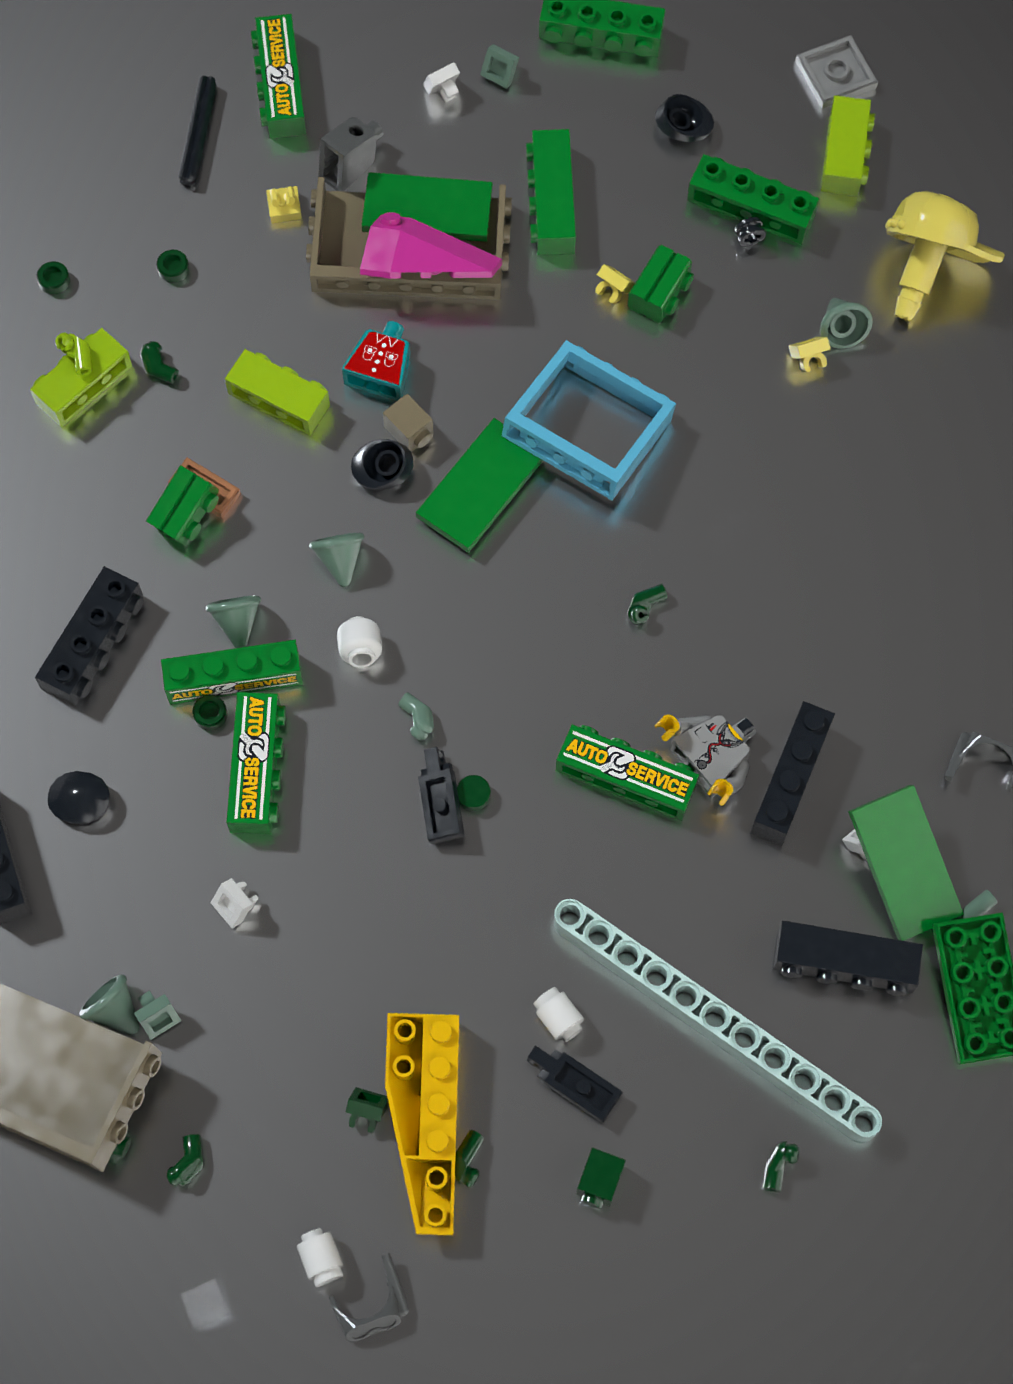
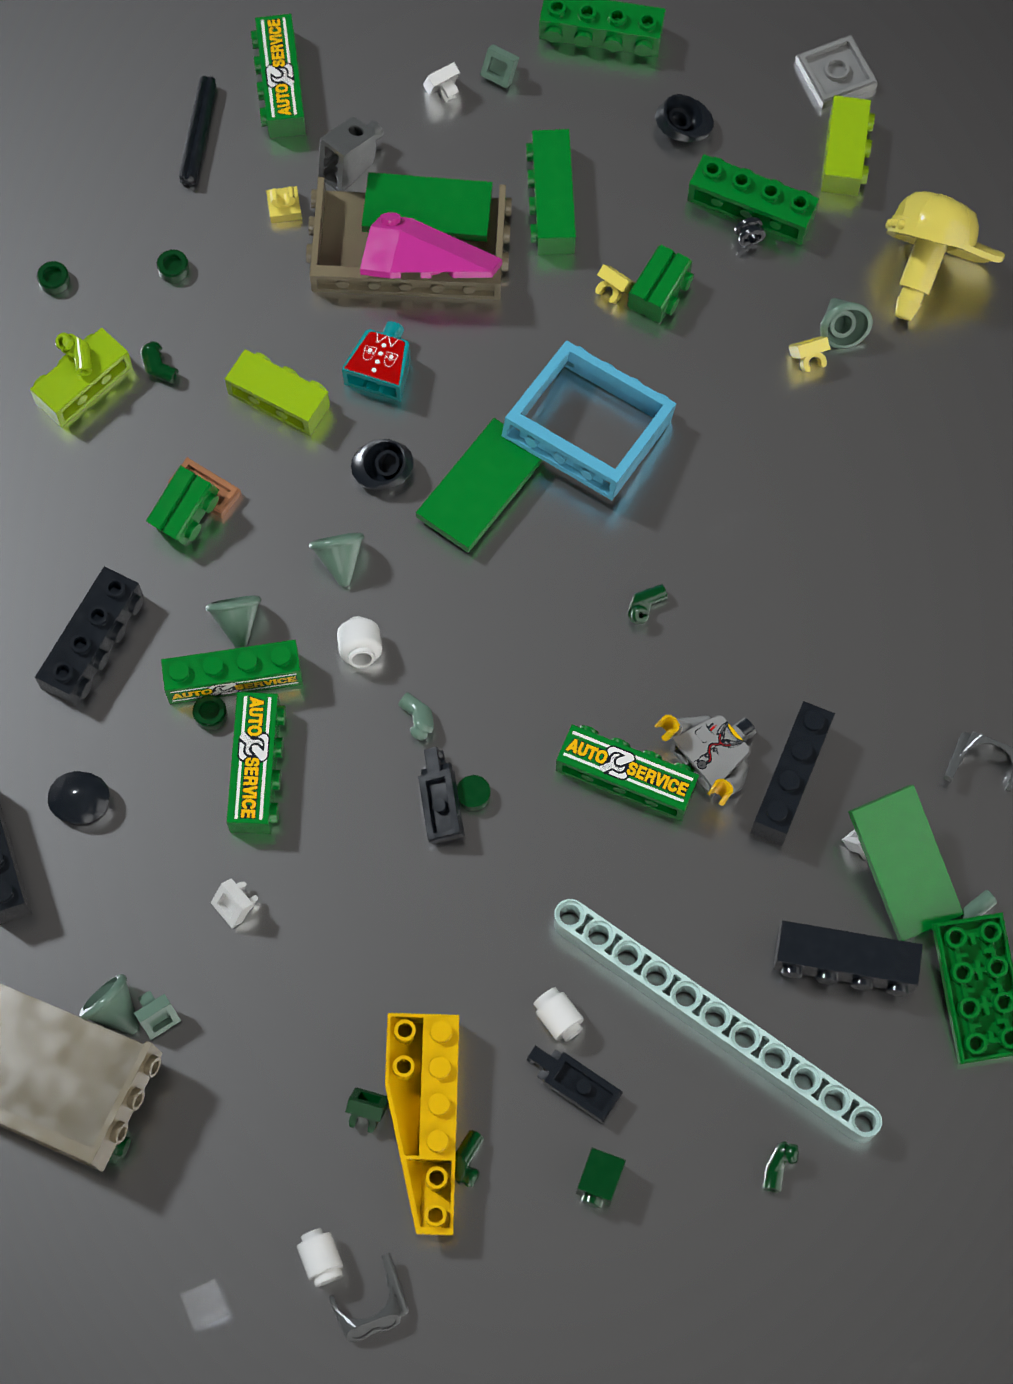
dark green arm [166,1134,203,1186] -> none
dark tan brick [383,394,434,452] -> none

